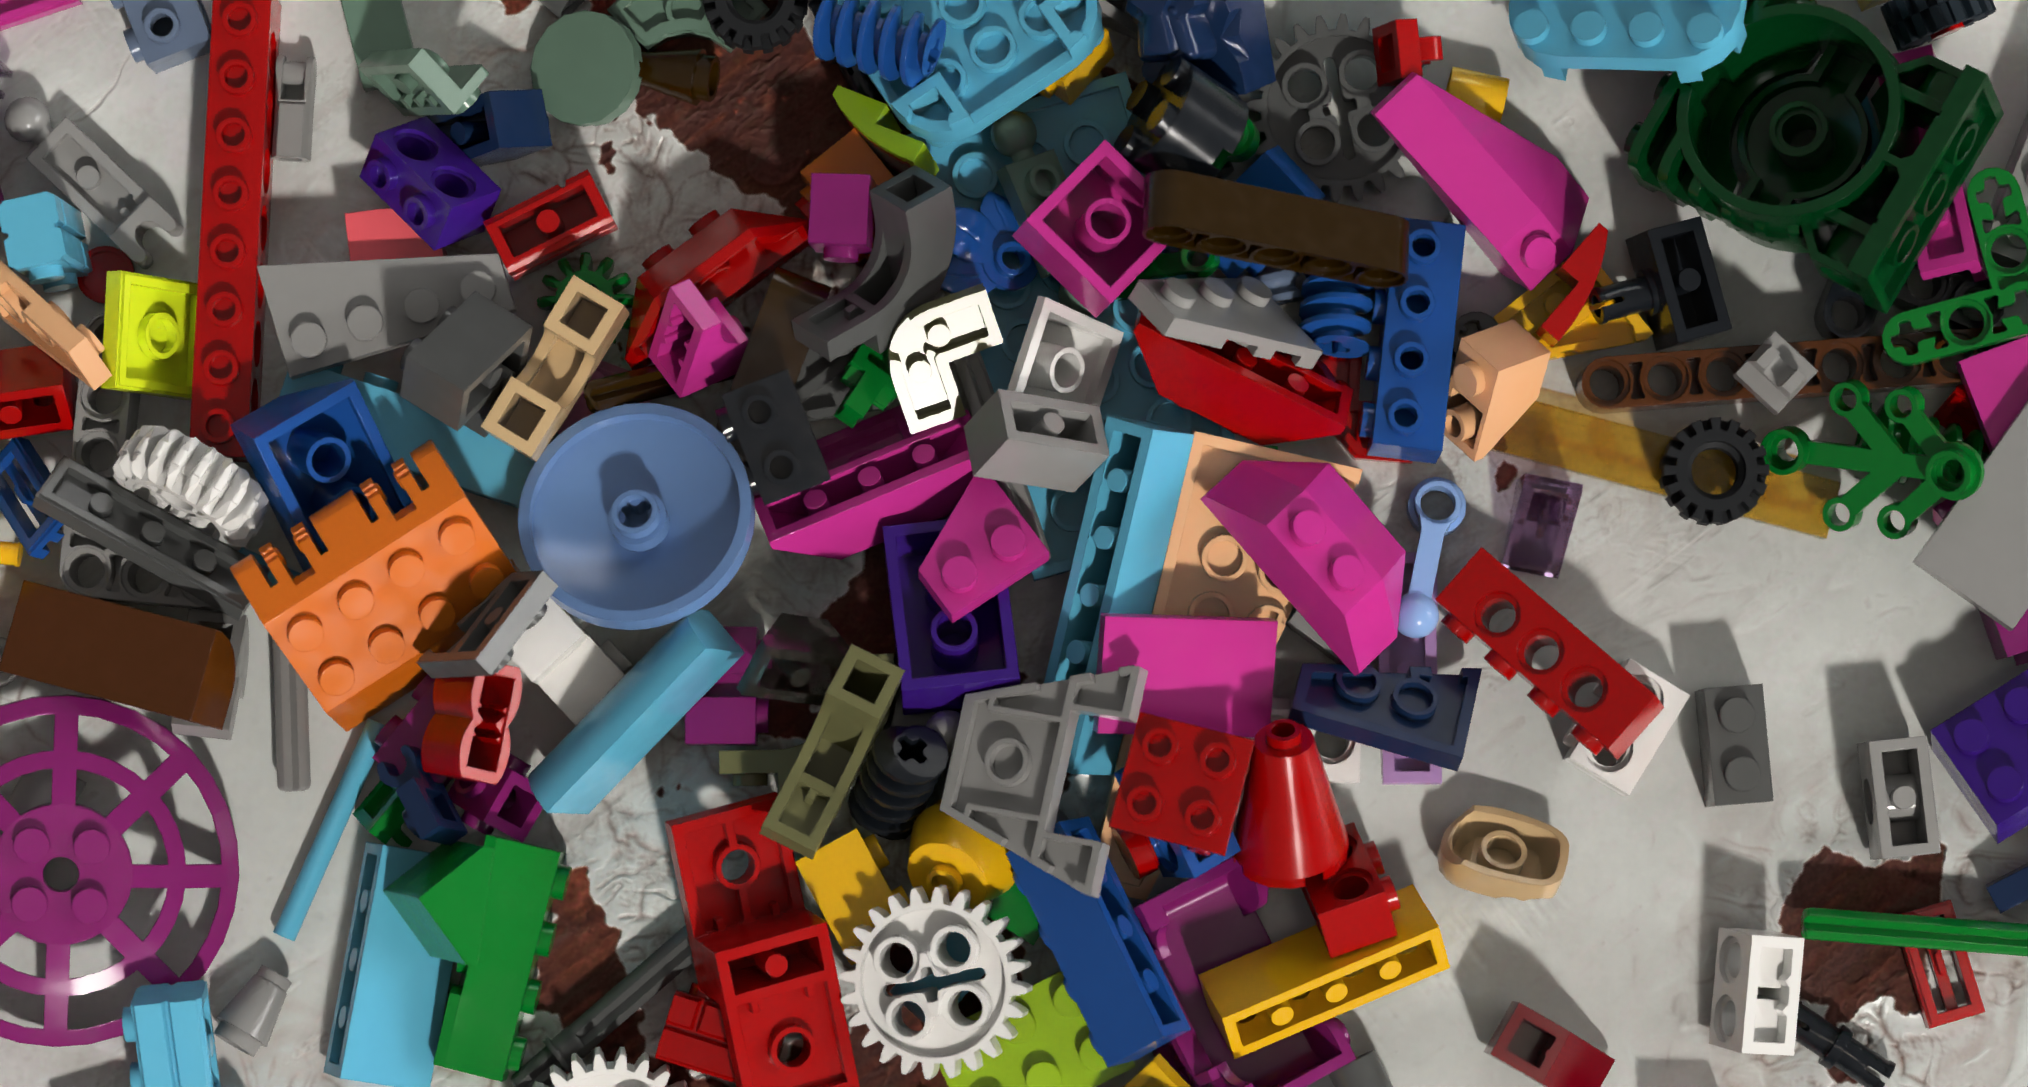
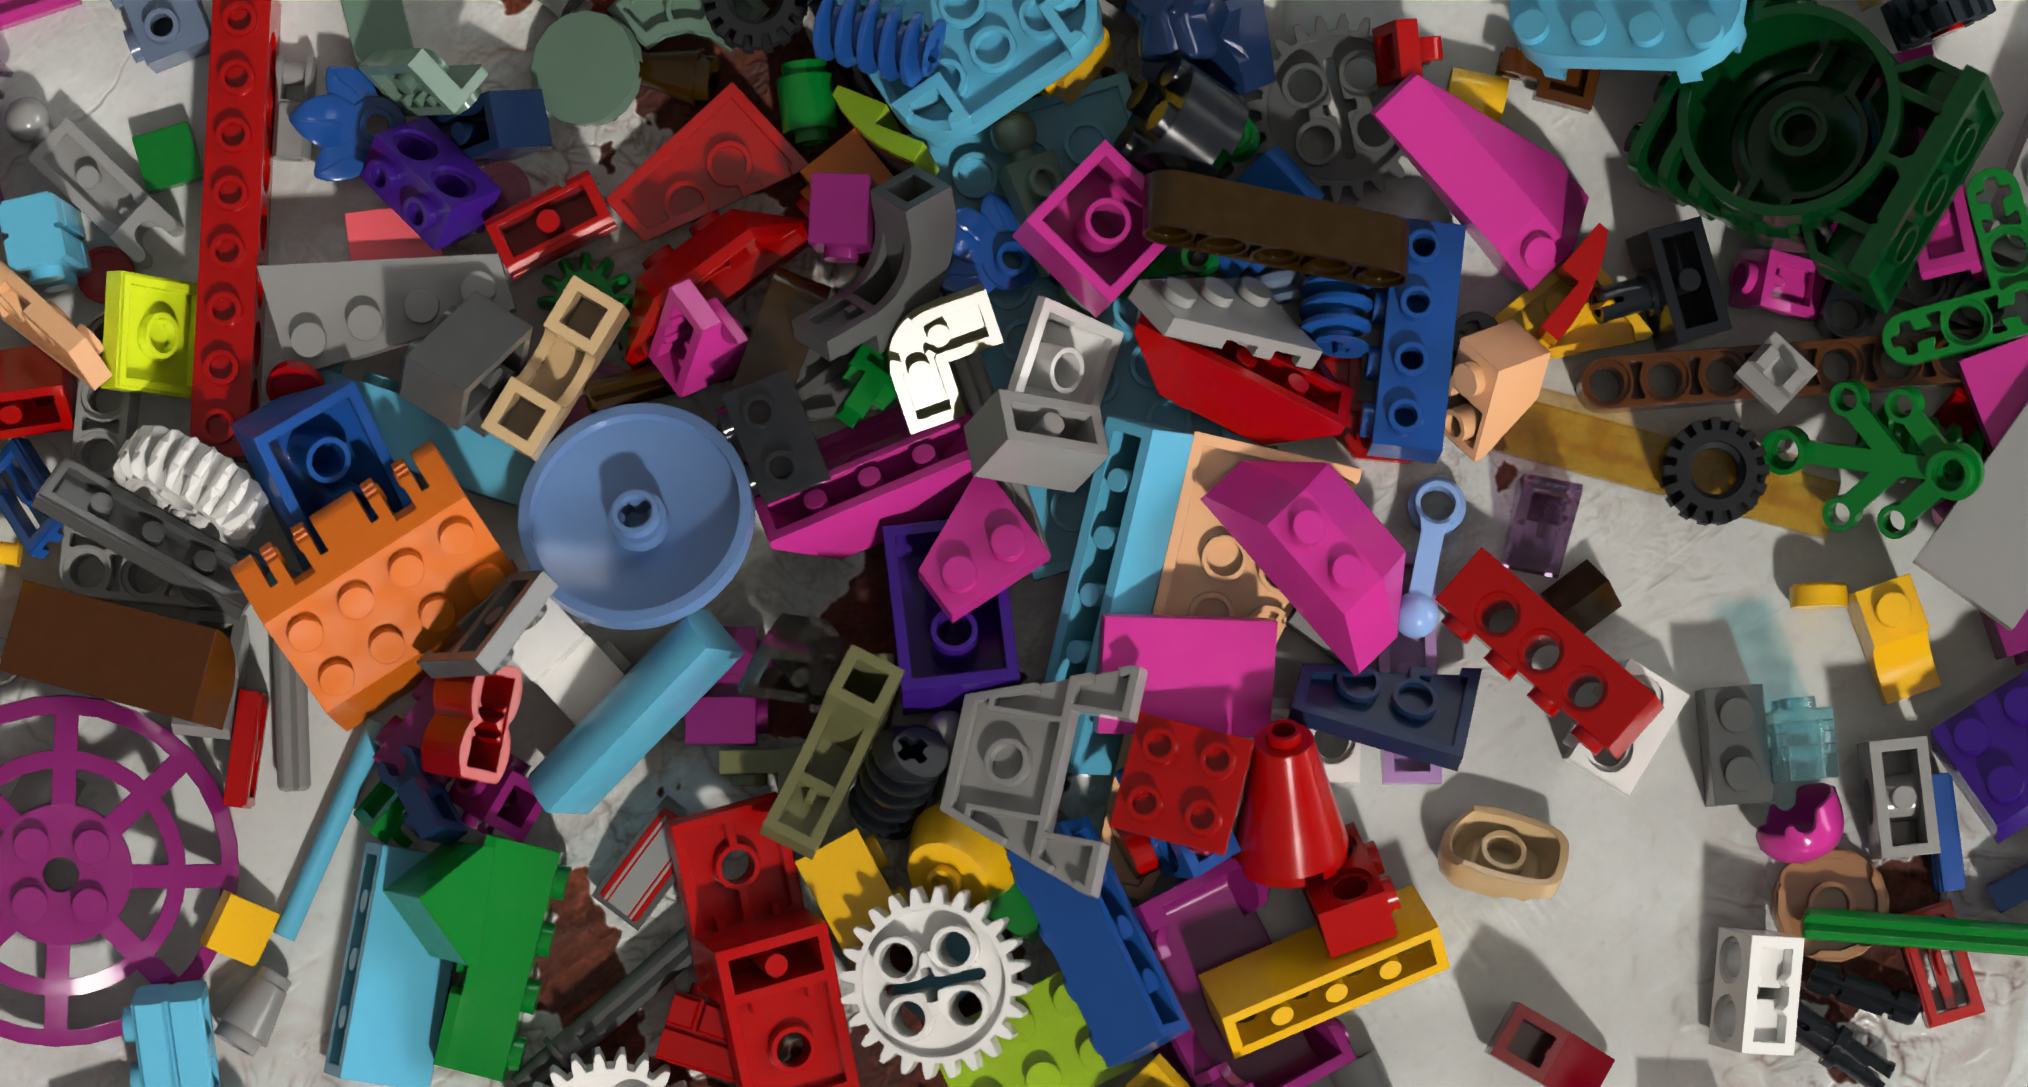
none -> green tile [132,121,204,195]
none -> yellow tile [199,889,280,968]
none -> red tile [222,689,270,809]
none -> red piece [266,360,325,401]
none -> blue plate [288,66,405,182]
none -> clear pink tile [481,161,532,218]
none -> slope [591,795,692,931]
none -> red wing [604,82,809,243]
none -> green brick [776,59,840,147]
none -> reddish brown plate [1495,47,1601,114]
none -> dark brown slope [1540,559,1622,633]
none -> dark pink bracket [1728,248,1825,322]
none -> dark pink hair [1756,783,1844,864]
none -> clear light blue brick [1765,696,1839,784]
none -> medium nougat tile [1771,847,1889,962]
none -> yellow tile [1789,582,1849,610]
none -> black axle [1805,961,1921,1025]
none -> yellow arch [1847,573,1942,706]
none -> blue tile [1929,772,1966,892]

